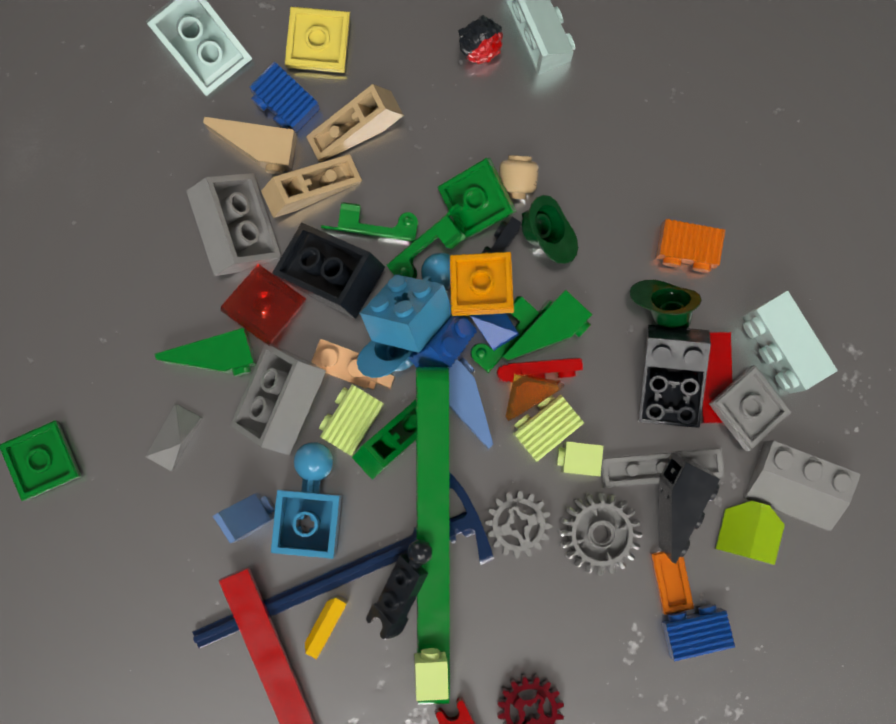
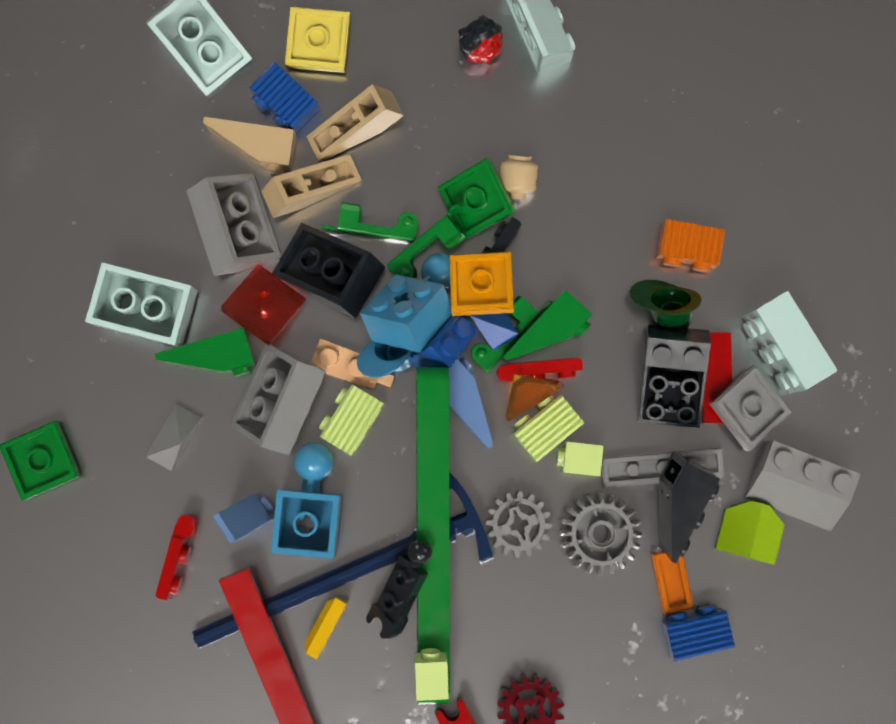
green slope [352,399,416,480] -> none
dark green piece [522,195,579,264] -> none
none -> light aqua brick [85,263,198,347]
none -> red hinge [155,514,199,601]

